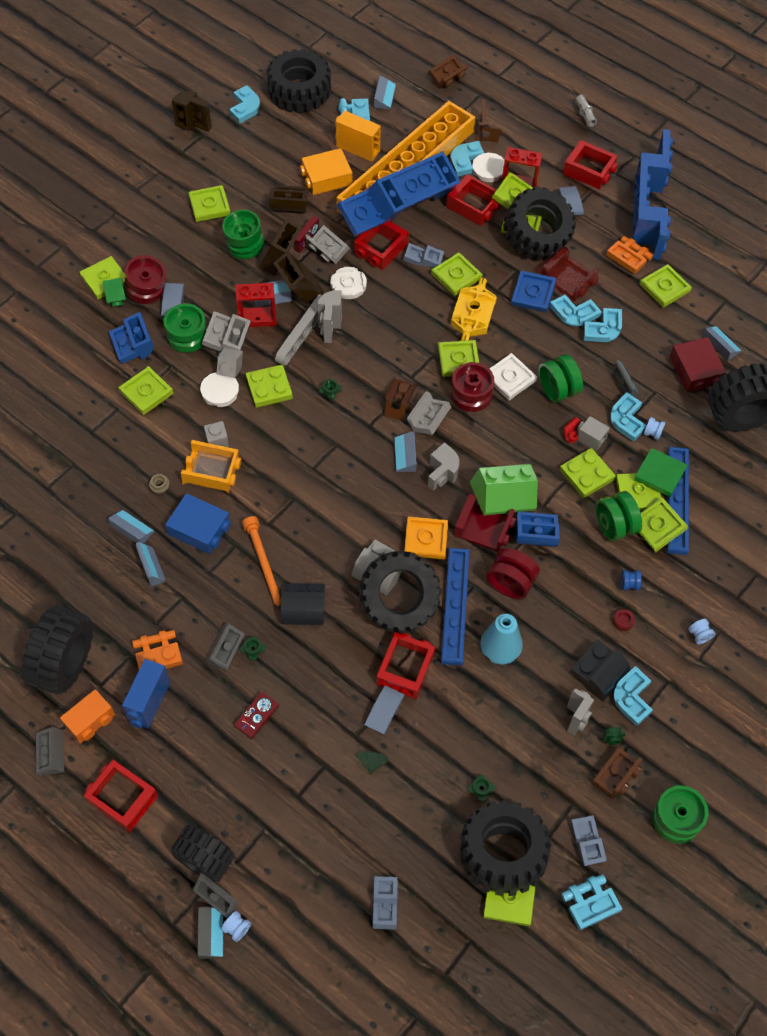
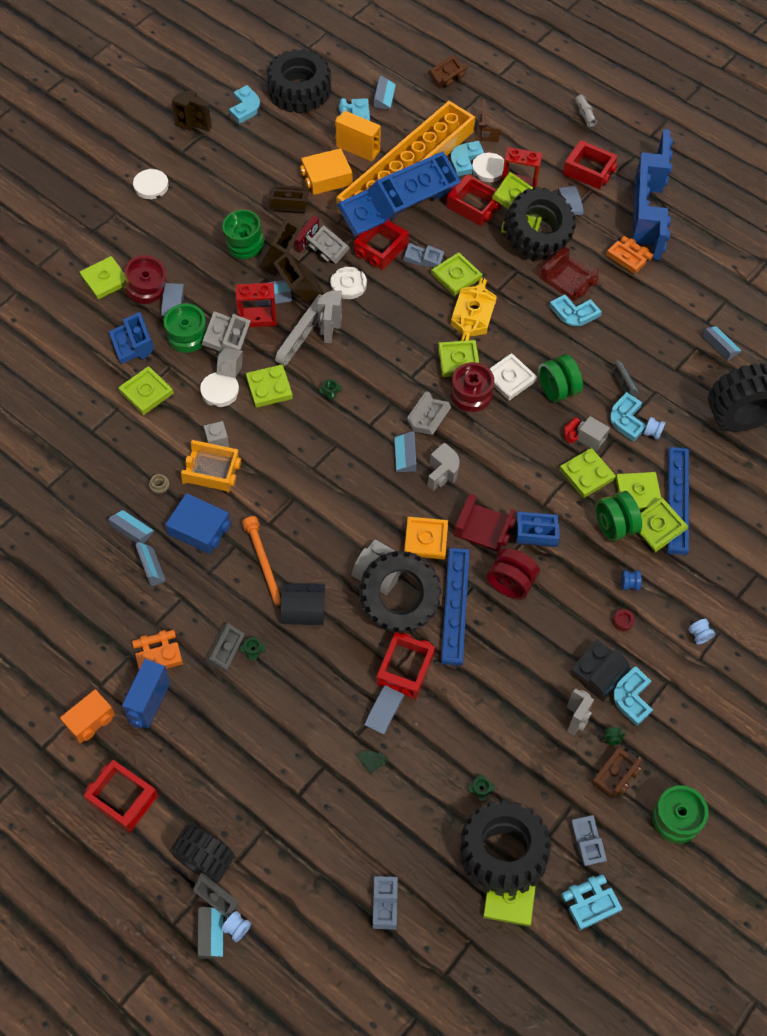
black tyre [21,606,93,694] -> none
dark grey slope [36,727,64,776] -> none
green brick [103,278,126,307] -> none
lime plate [188,185,231,222] -> none
dark red tile [234,692,279,740] -> none
reddish brown piece [384,376,418,421] -> none
bright green slope [470,464,538,515] -> none
medium azure cone [480,614,523,665] -> none
blue tile [511,271,556,313] -> none
medium azure plate [584,308,622,342] -> none
green tile [634,448,687,497] -> none
lime plate [639,264,692,308] -> none
dark red brick [669,337,727,392] -> none
none -> white tile [133,169,169,199]

